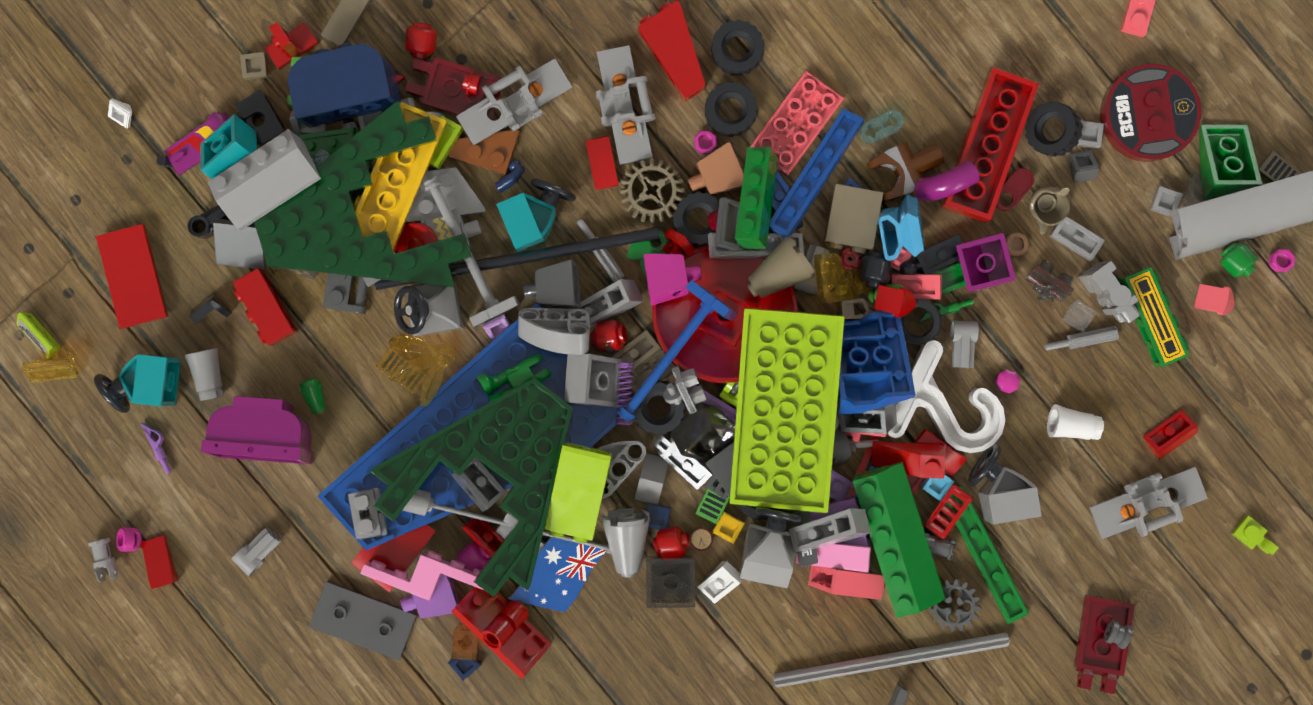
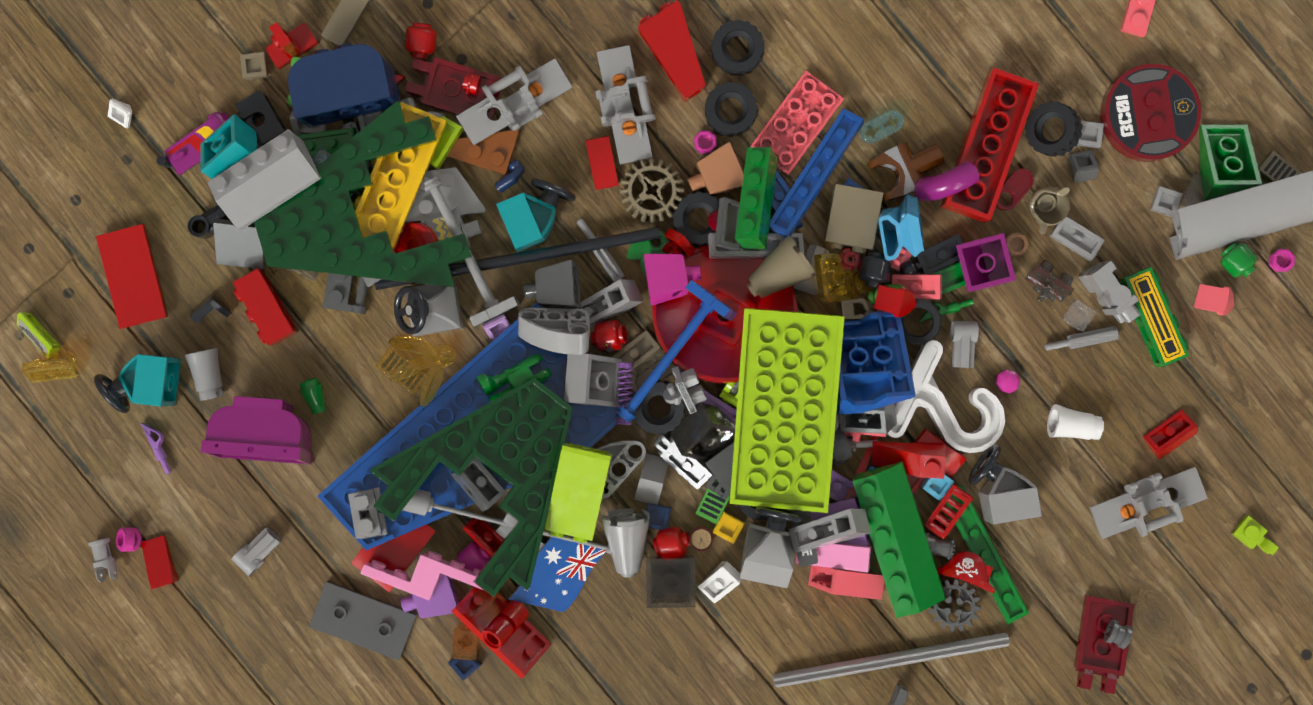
none -> red hat [937,552,995,593]

